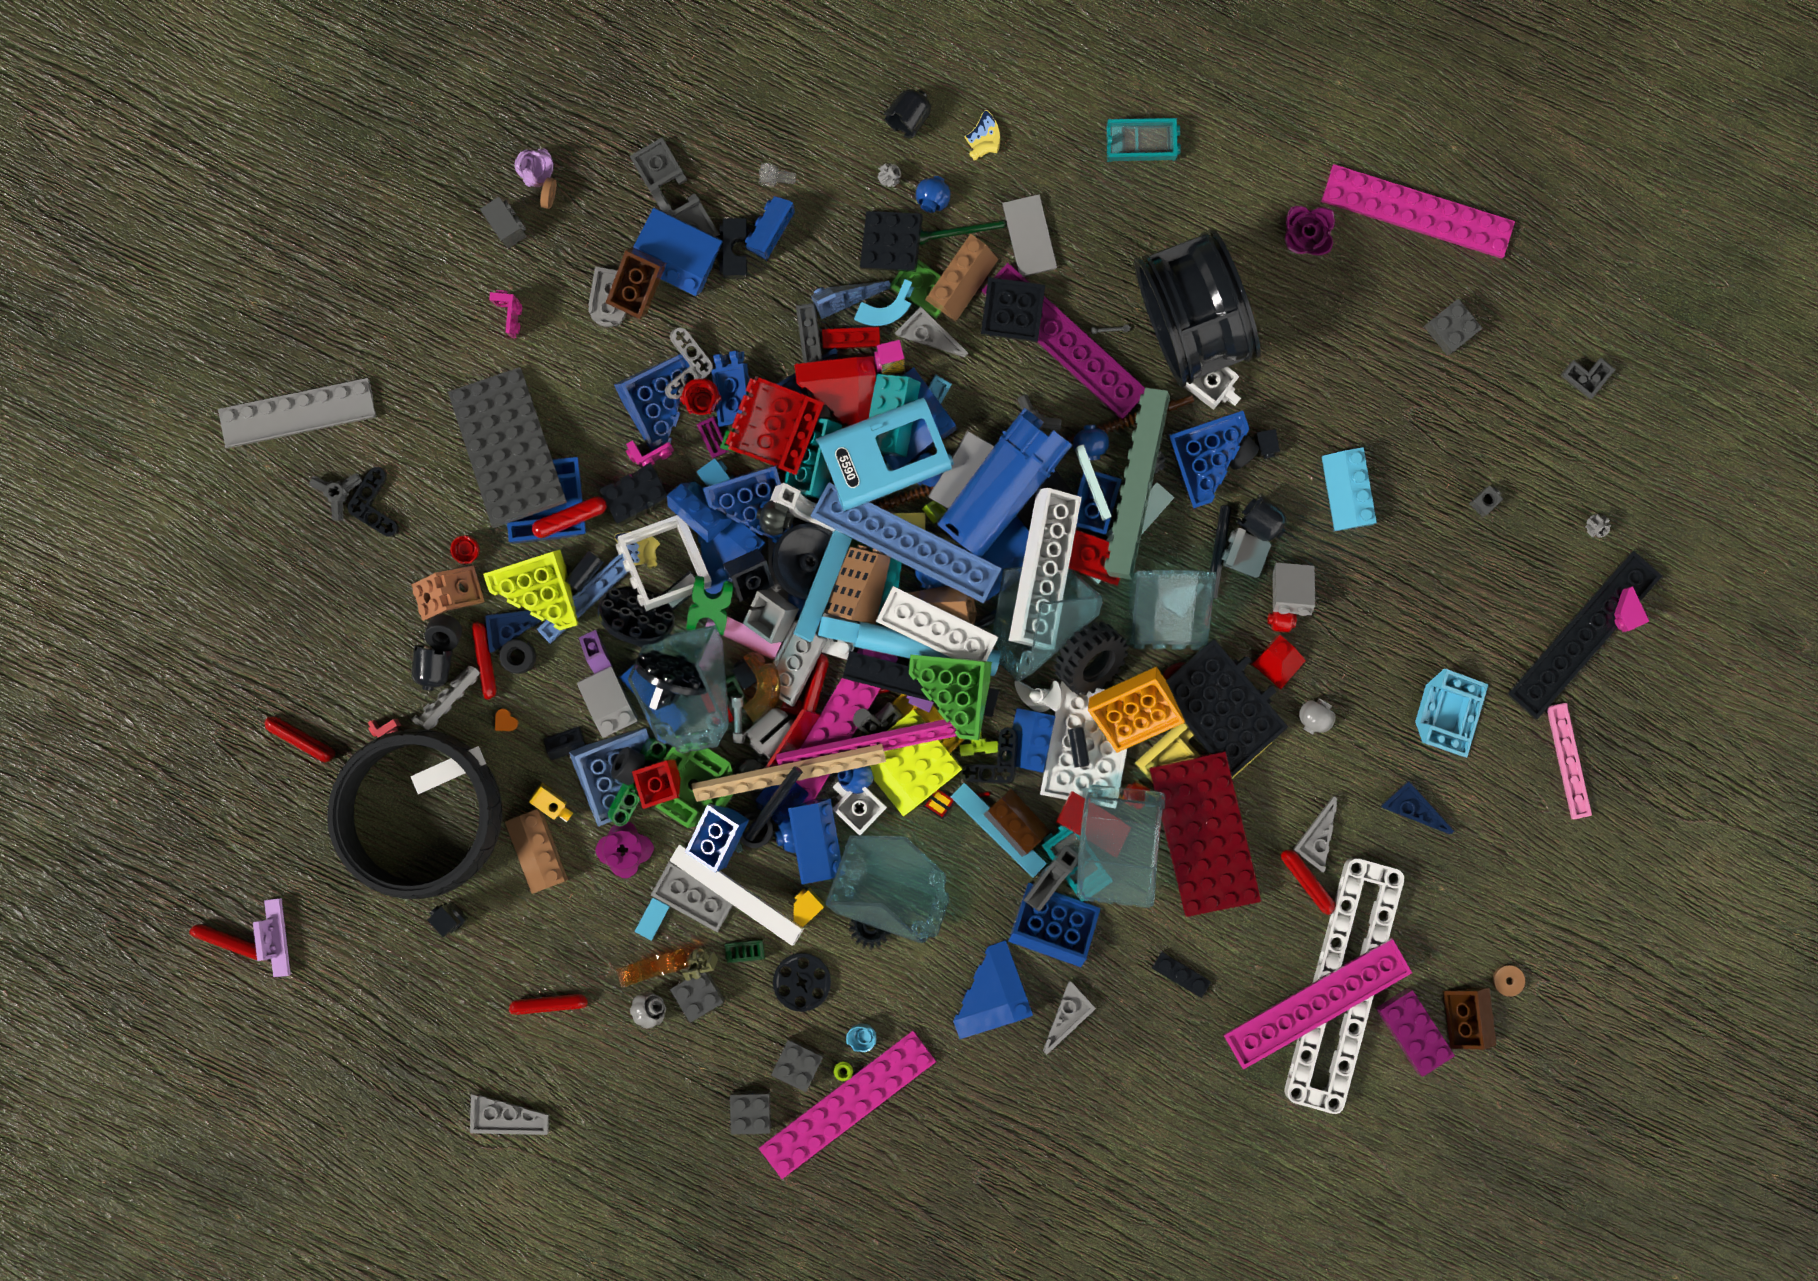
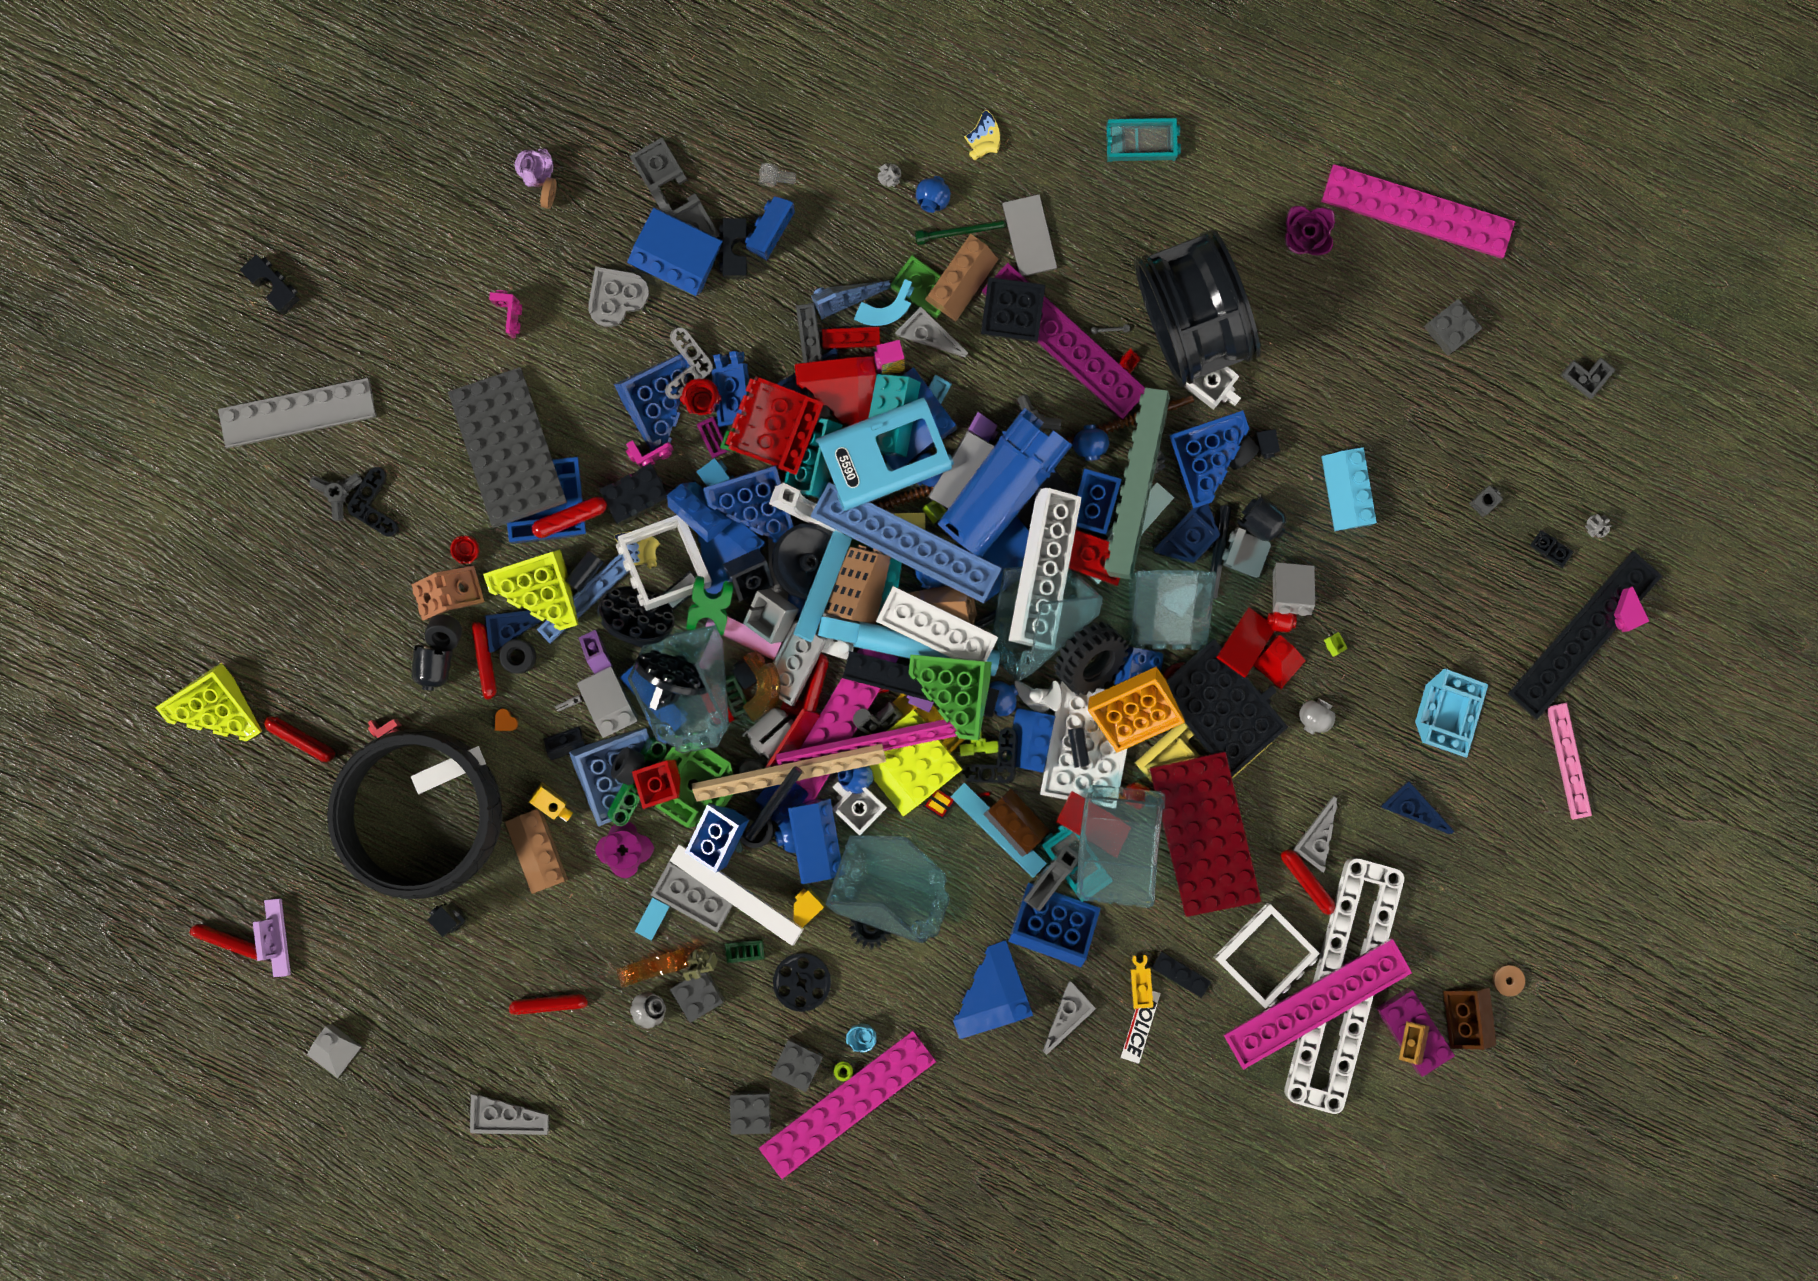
light grey wing [411,666,480,730] -> none
dark grey brick [480,197,527,249] -> none
reddish brown brick [605,247,667,319] -> none
light grey bar [731,696,745,743] -> none
pearl dark grey plant [756,500,794,536] -> none
black plate [860,211,923,272] -> none
black cylinder [883,89,931,139] -> none
light aqua tile [1075,445,1112,521] -> none
none -> neon yellow slope [155,663,262,741]
none -> black arch [240,254,300,315]
none -> light grey slope [307,1023,362,1078]
none -> light grey pin [555,695,582,712]
none -> medium lavender slope [968,412,998,442]
none -> blue plant [989,681,1019,716]
none -> blue bracket [1114,647,1163,685]
none -> red slope [1120,348,1141,374]
none -> sticker [1121,991,1161,1063]
none -> yellow plate [1130,954,1153,1009]
none -> dark blue wing [1153,504,1220,564]
none -> white window [1214,903,1320,1009]
none -> red piece [1216,607,1274,678]
none -> lime plate [1324,632,1348,657]
none -> pearl gold slope [1399,1021,1429,1065]
none -> black slope [1530,530,1574,569]

